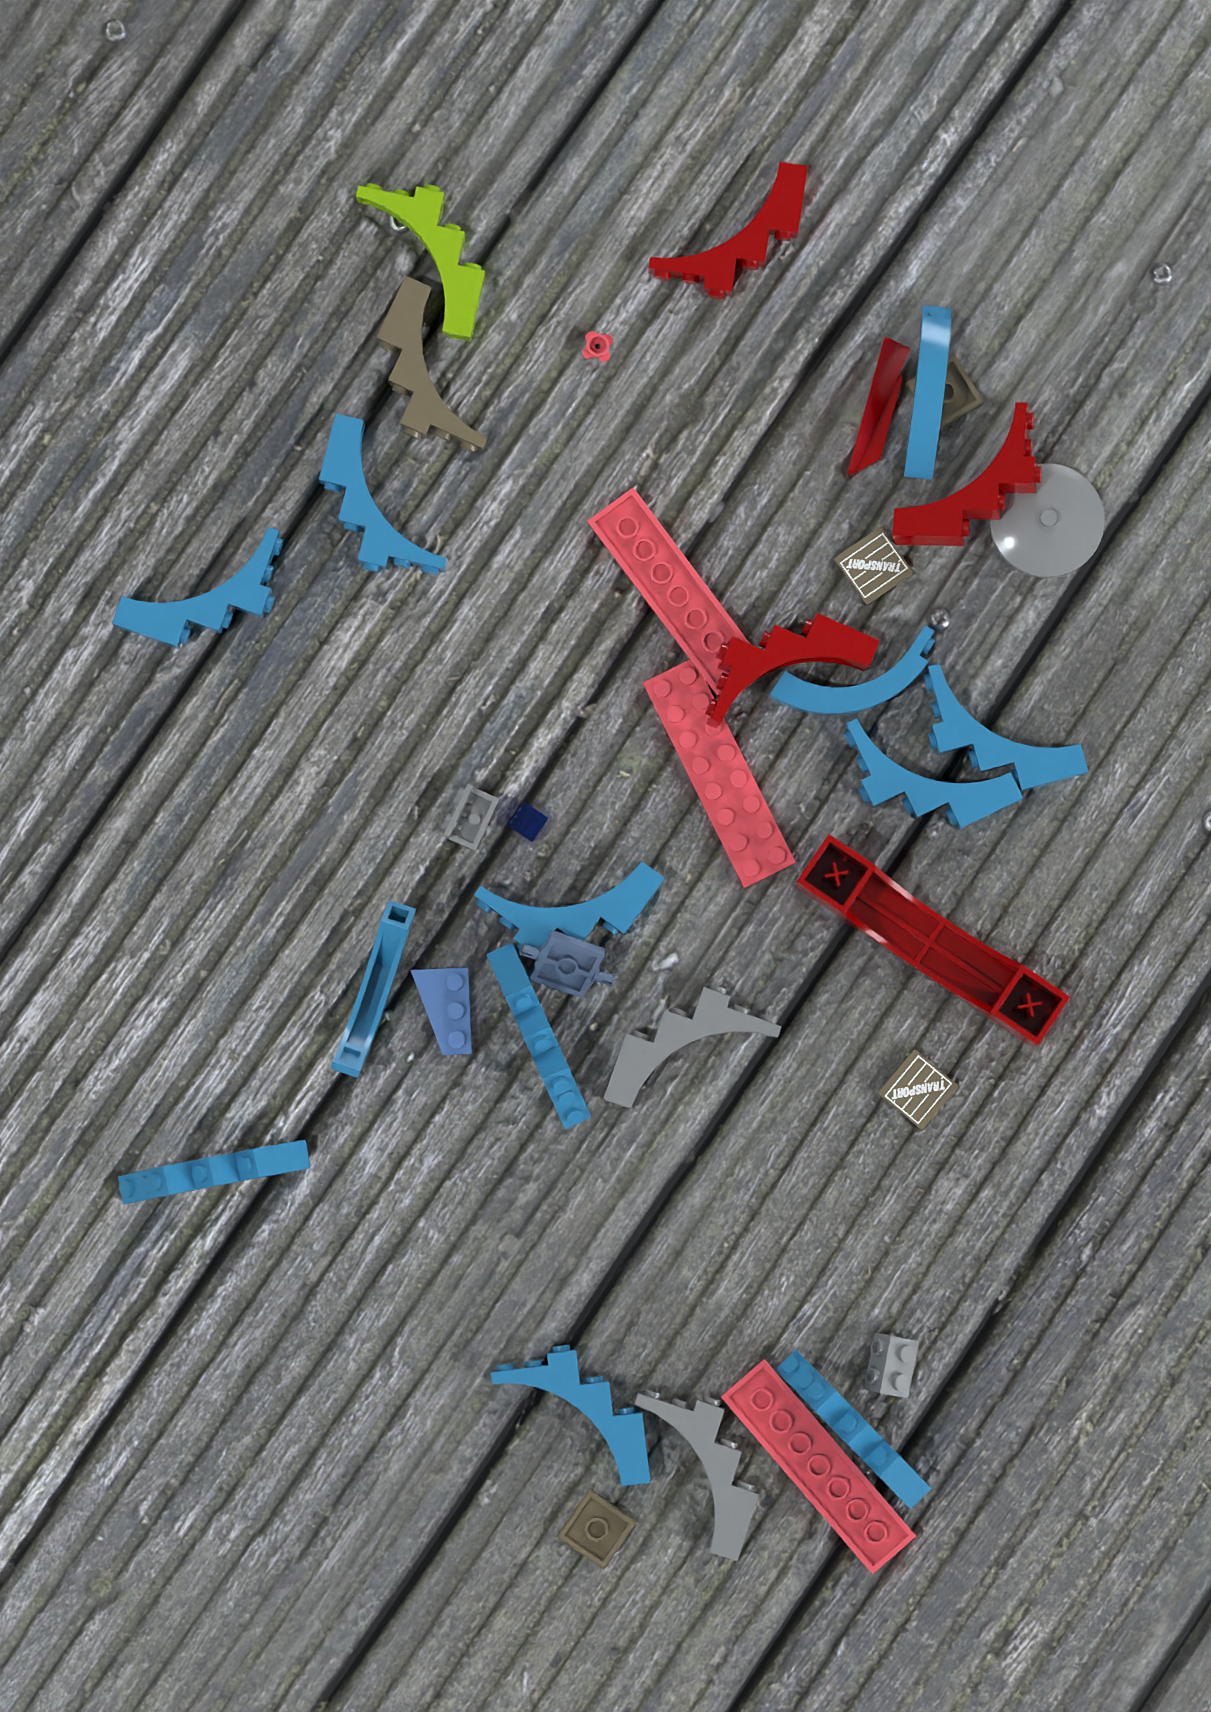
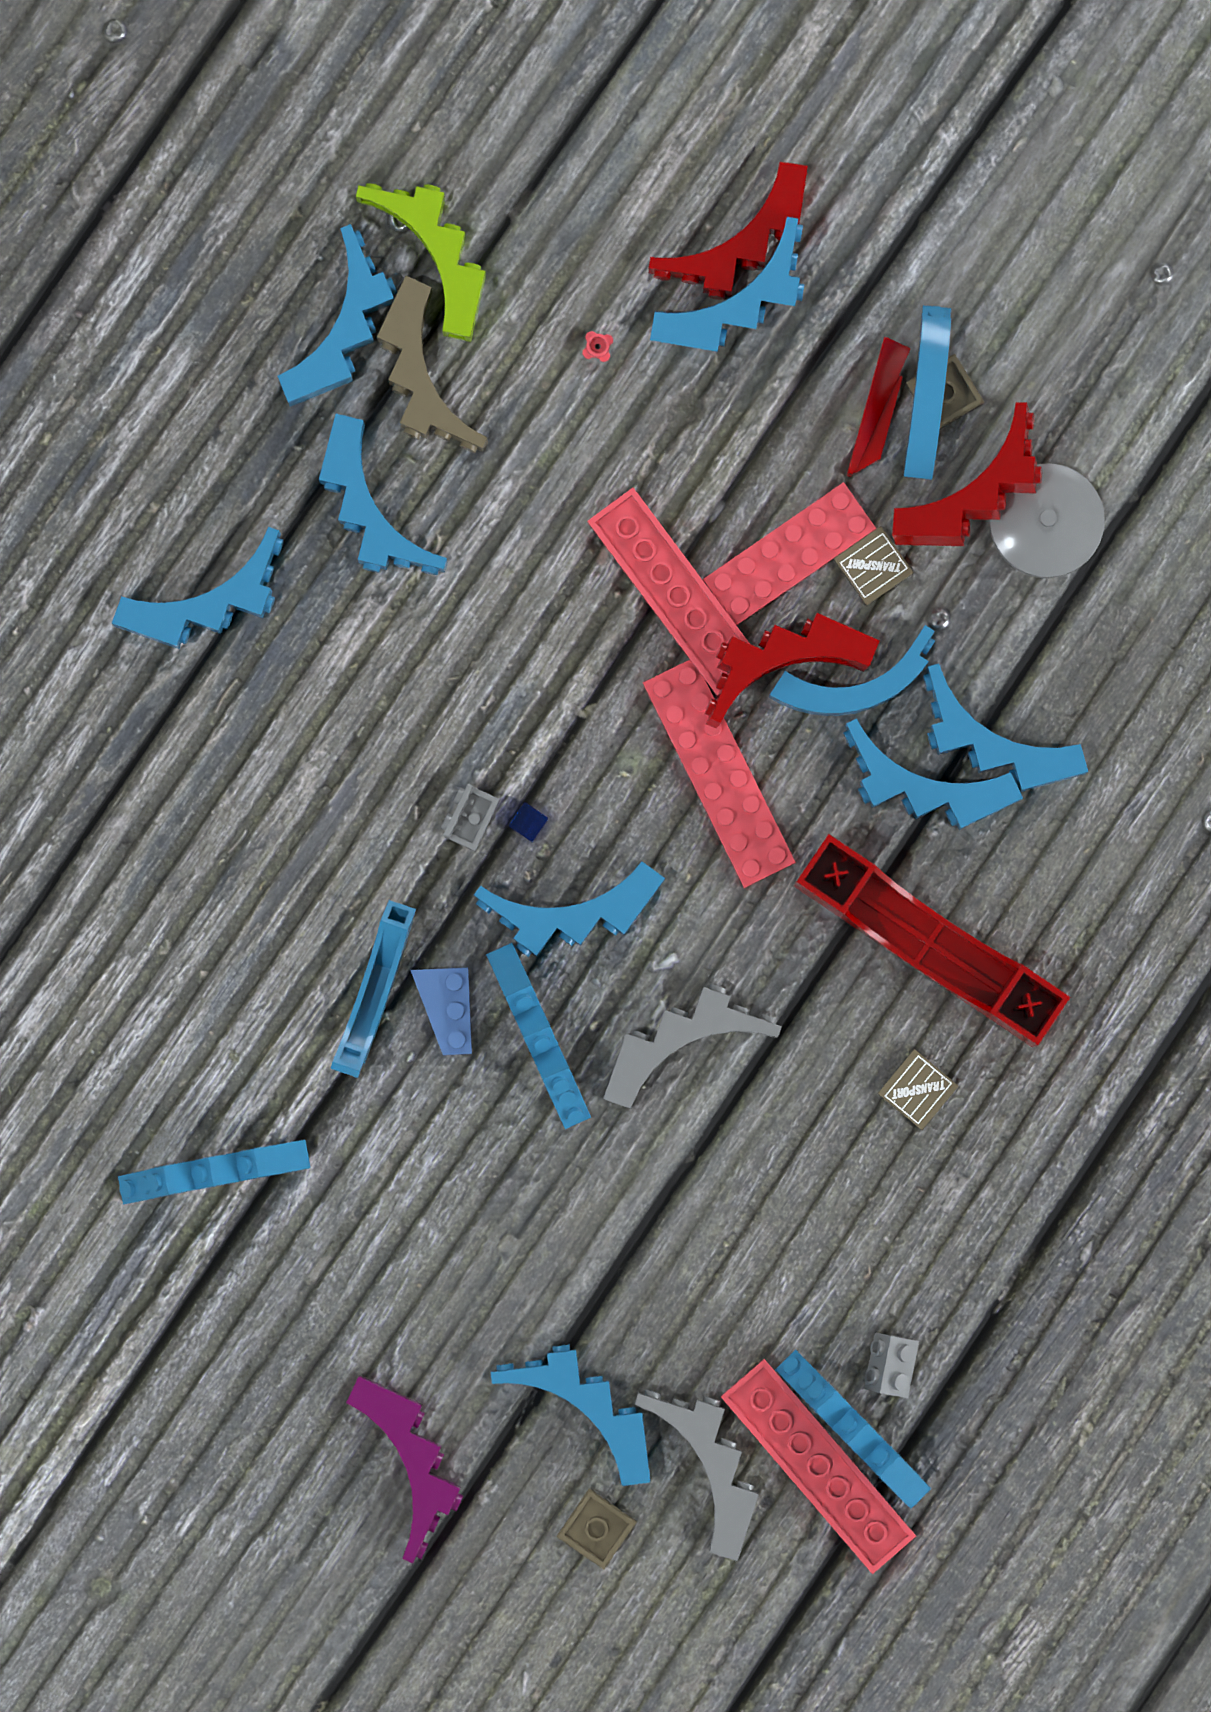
sand blue plate [519,930,615,998] -> none
none -> dark azure arch [278,224,397,407]
none -> magenta arch [346,1375,463,1564]
none -> dark azure arch [650,217,805,352]
none -> coral plate [703,482,876,626]

